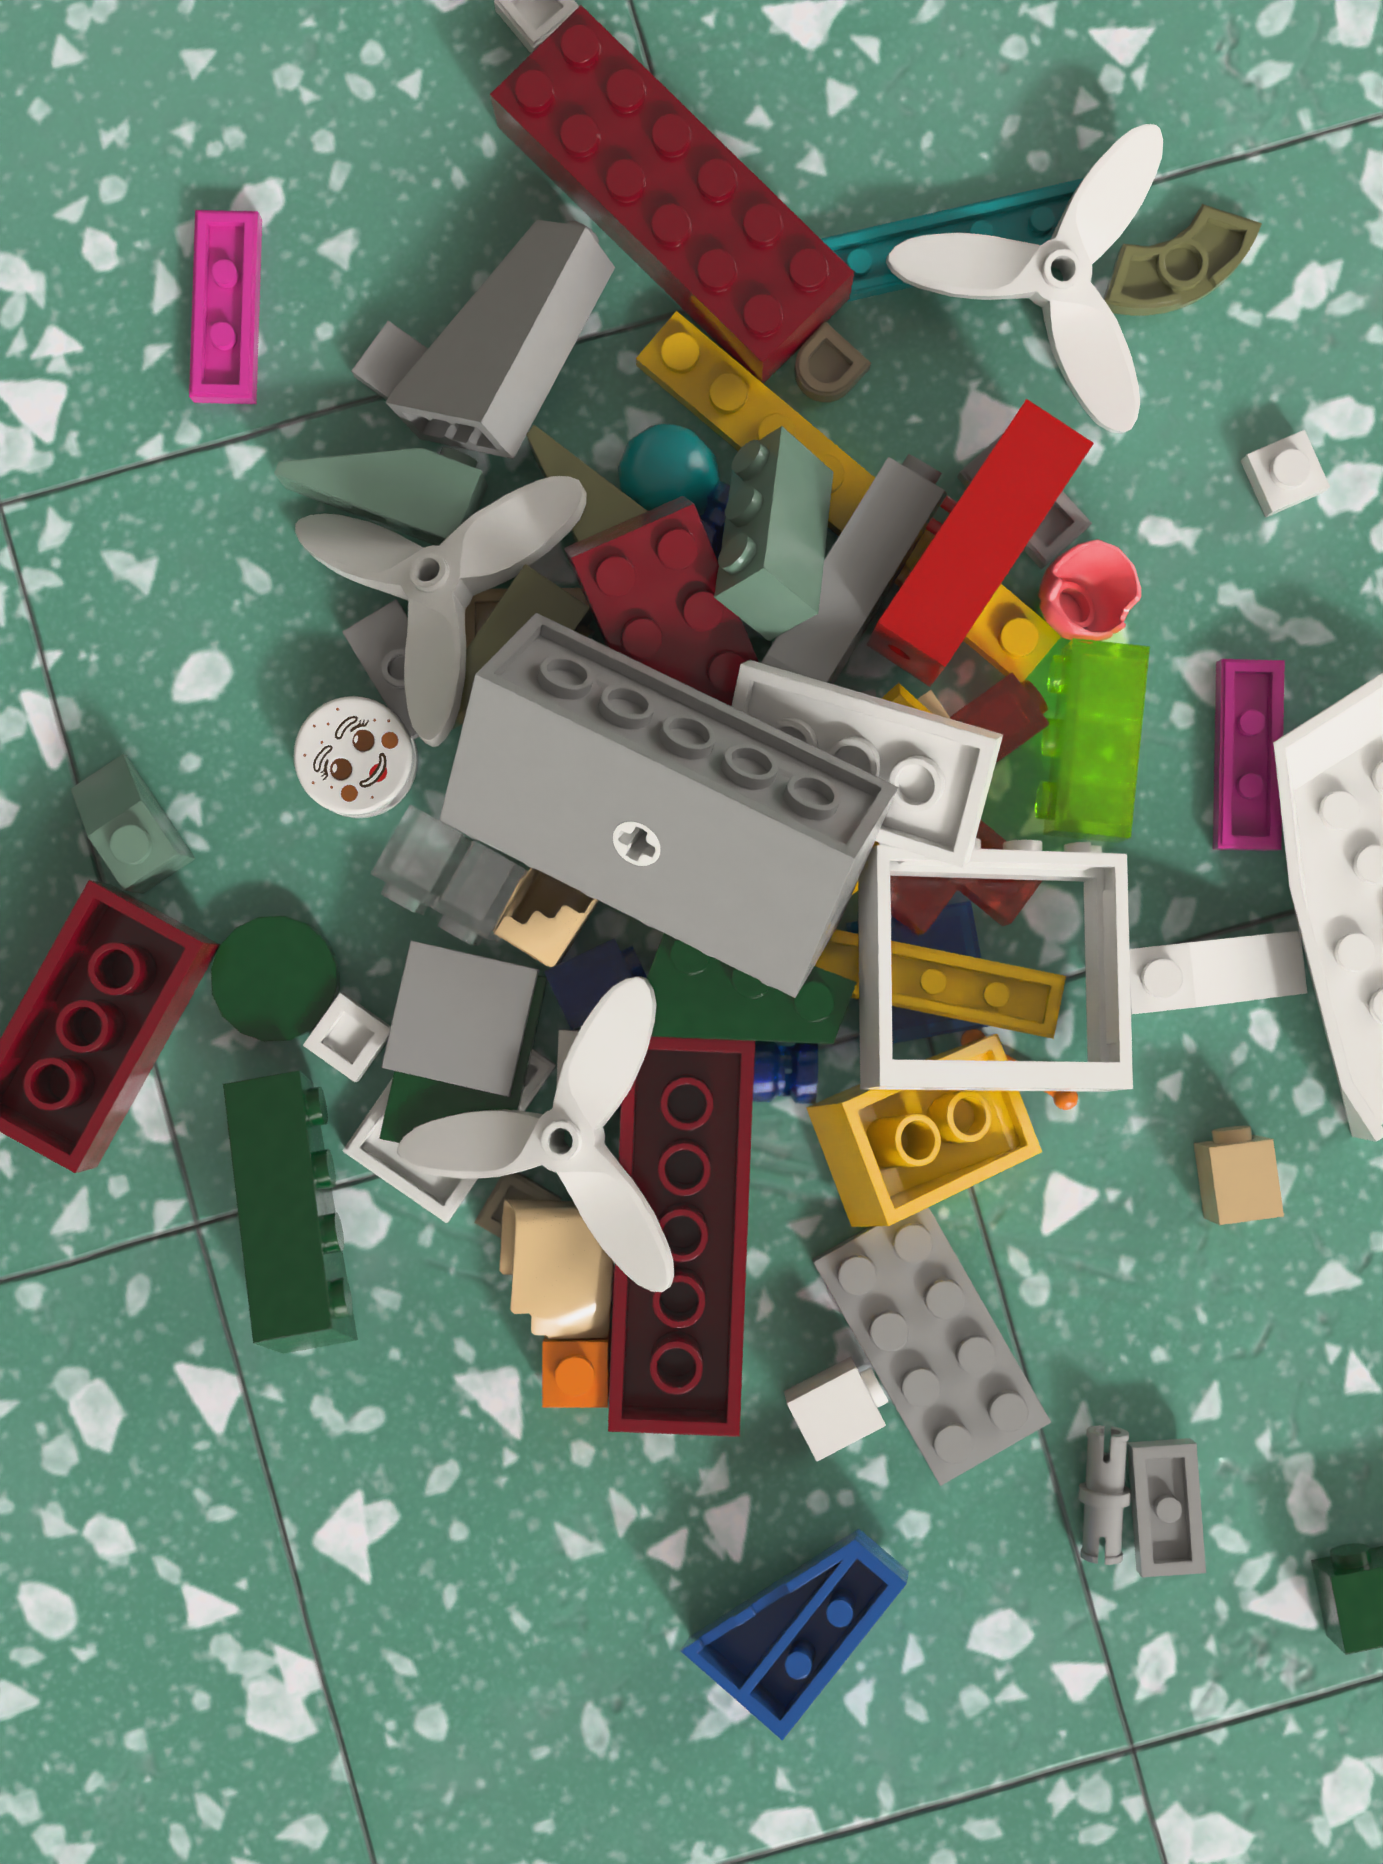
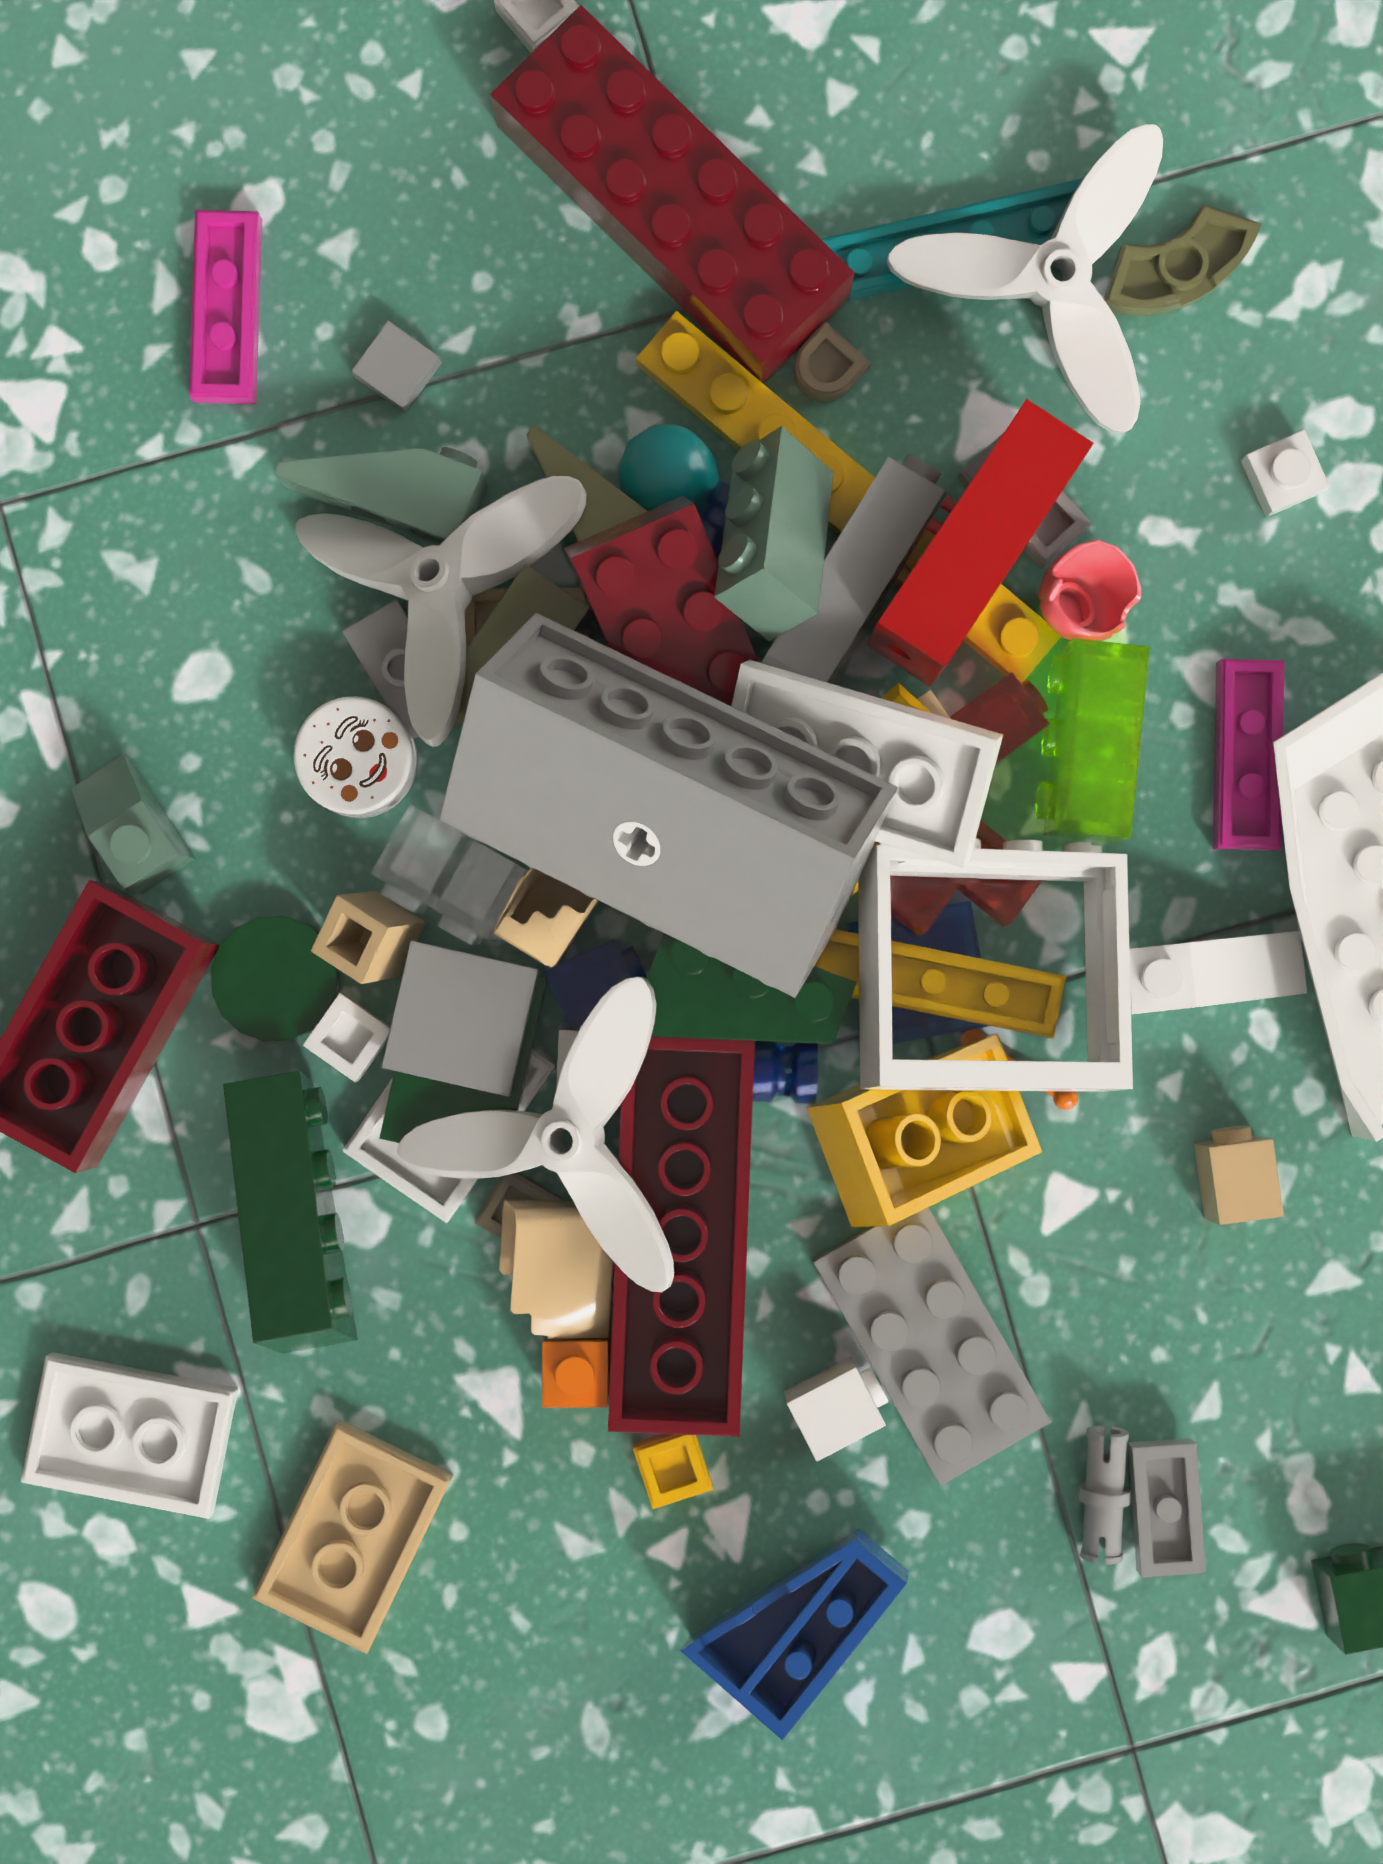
light grey slope [386,220,615,459] -> none
none -> white tile [21,1352,239,1519]
none -> tan tile [252,1420,453,1654]
none -> tan brick [311,891,426,984]
none -> yellow tile [633,1434,713,1509]

